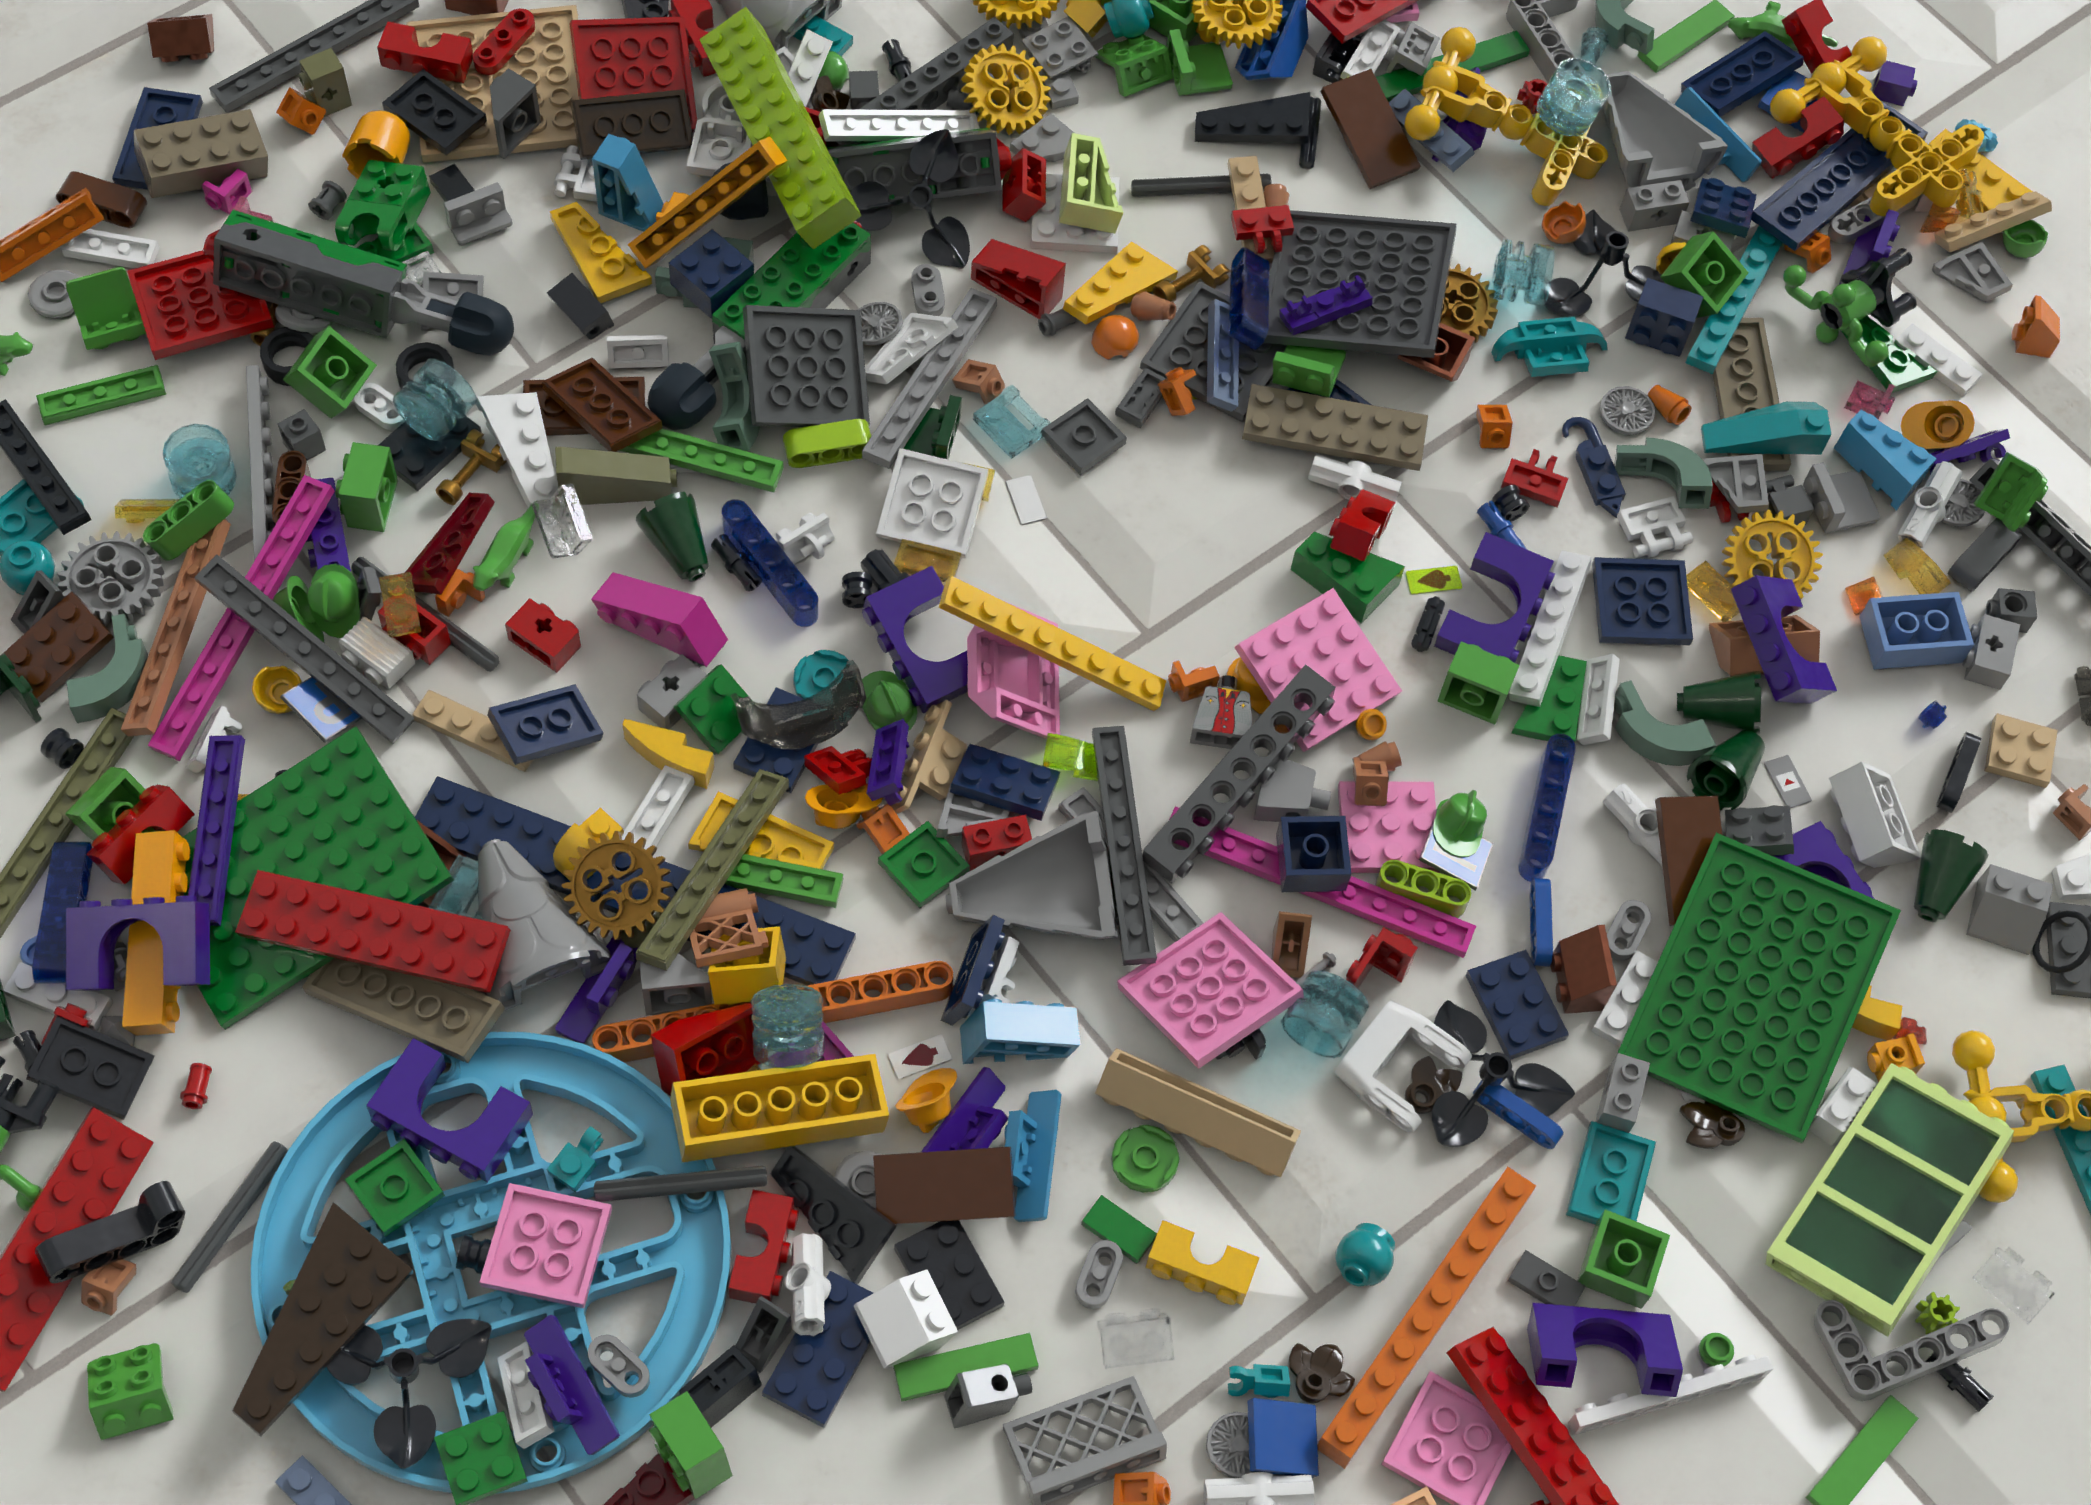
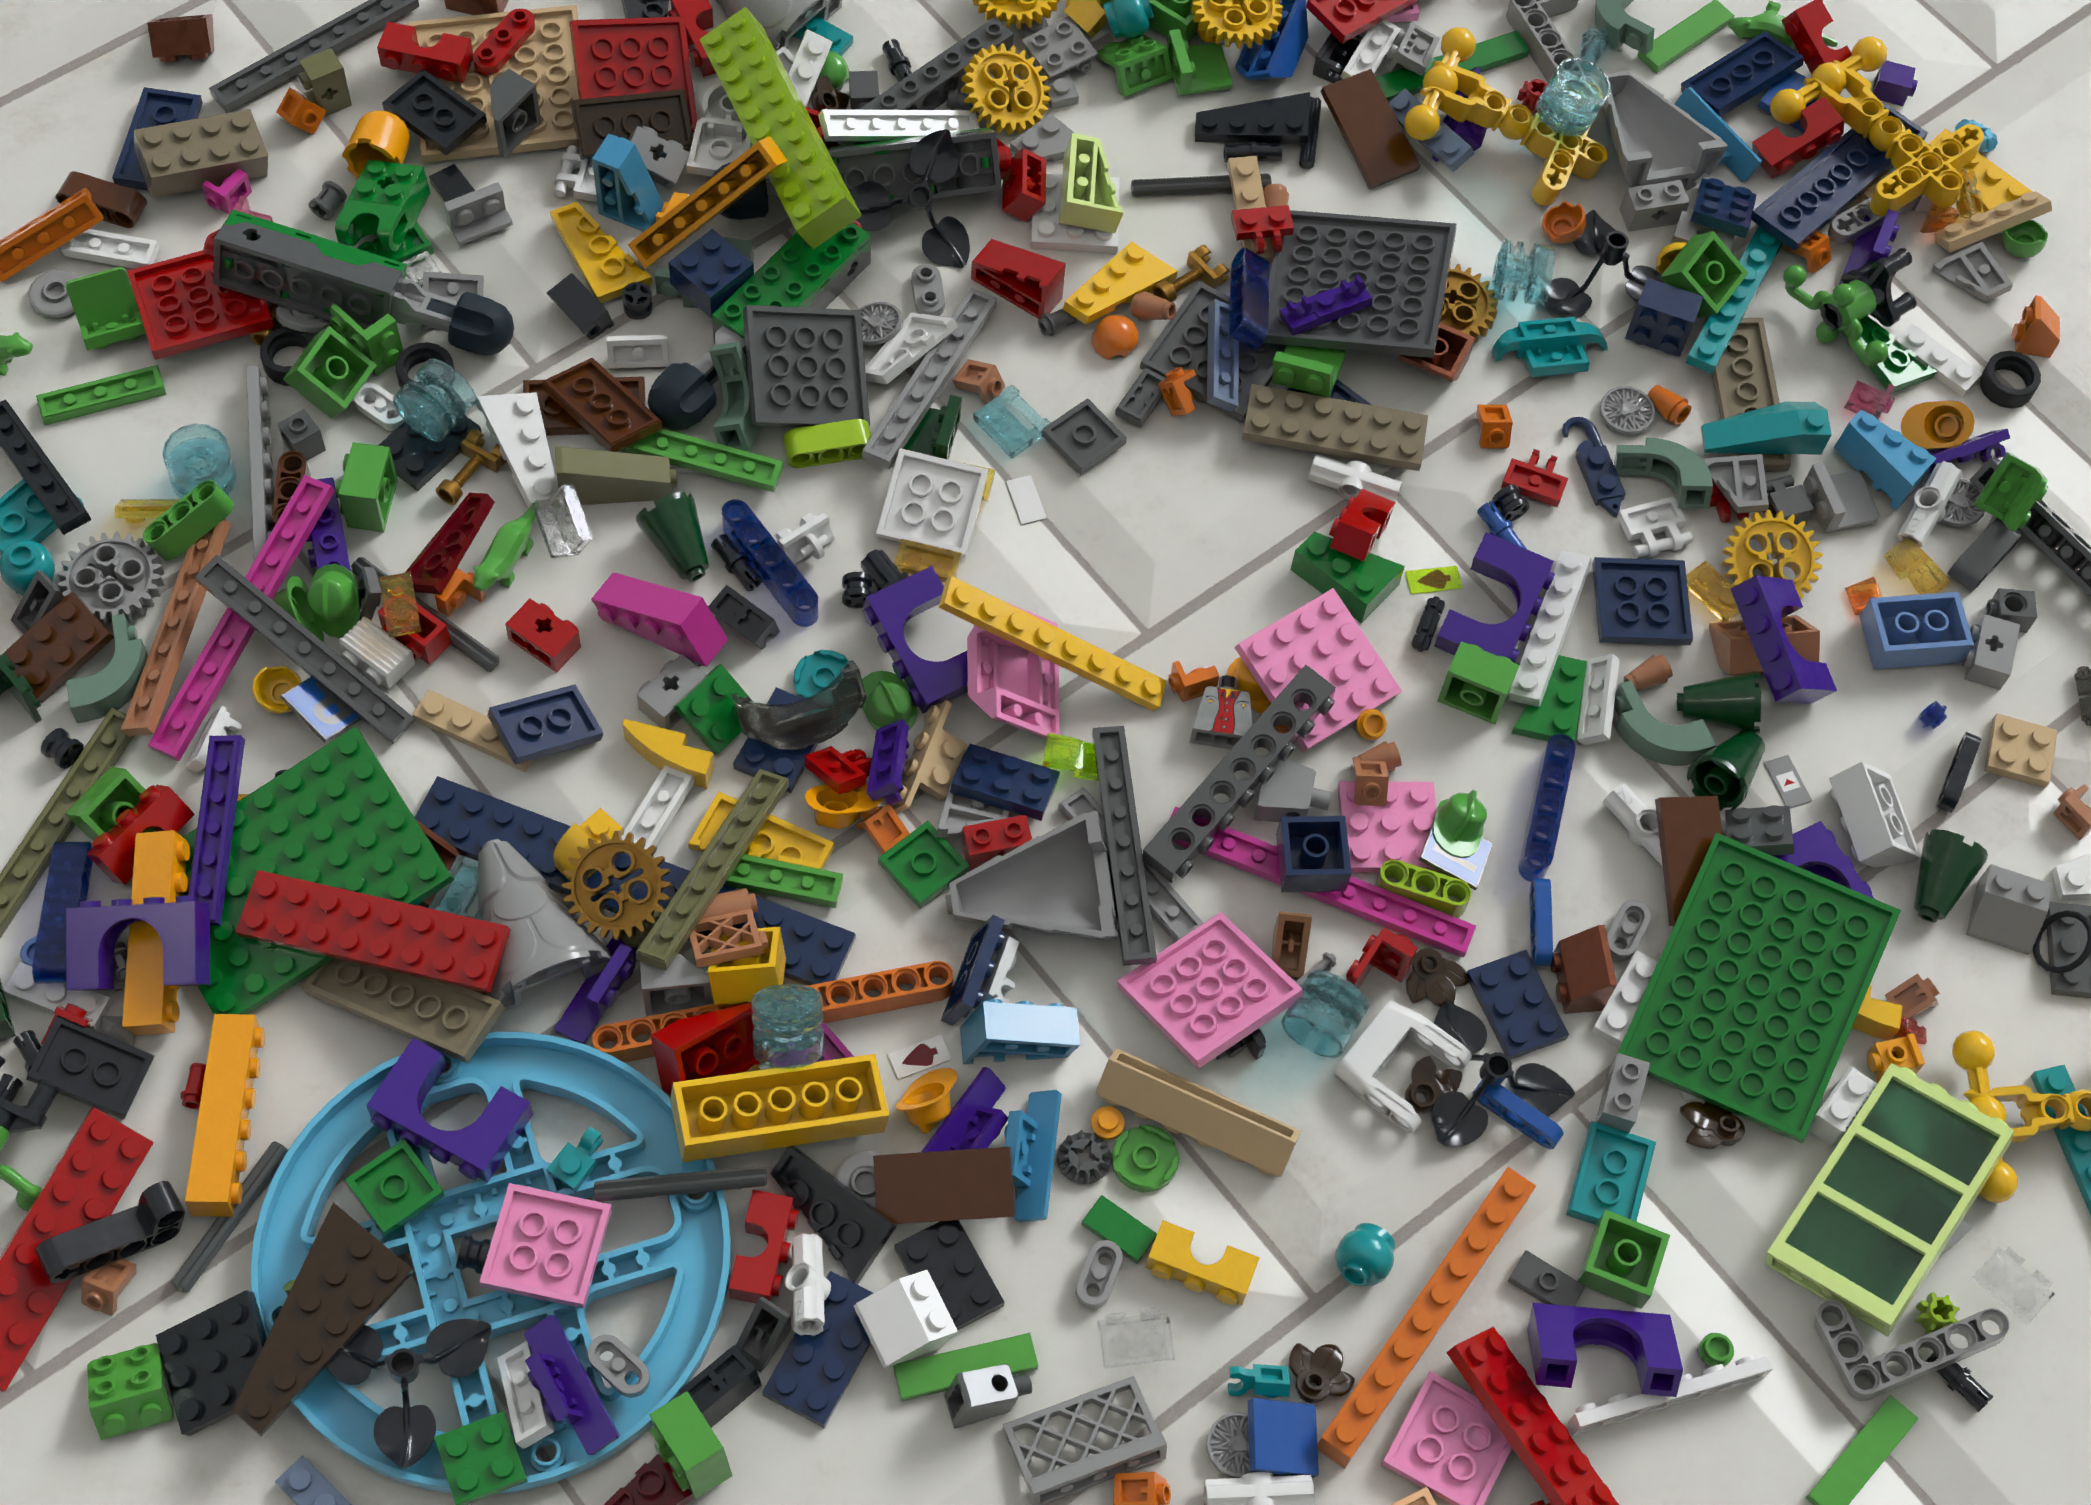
none -> black plate [156,1290,267,1436]
none -> light orange brick [185,1014,265,1217]
none -> bright green bracket [329,304,403,376]
none -> black wheel [622,282,653,320]
none -> light grey brick [628,126,690,189]
none -> black hinge [708,584,780,649]
none -> dark grey gear [1057,1130,1112,1184]
none -> light orange plate [1091,1106,1125,1140]
none -> black pin [1223,141,1282,162]
none -> dark brown plate [1406,948,1469,1008]
none -> nougat cone [1624,655,1673,691]
none -> nougat bracket [1885,973,1940,1024]
none -> black tyre [1980,350,2041,408]

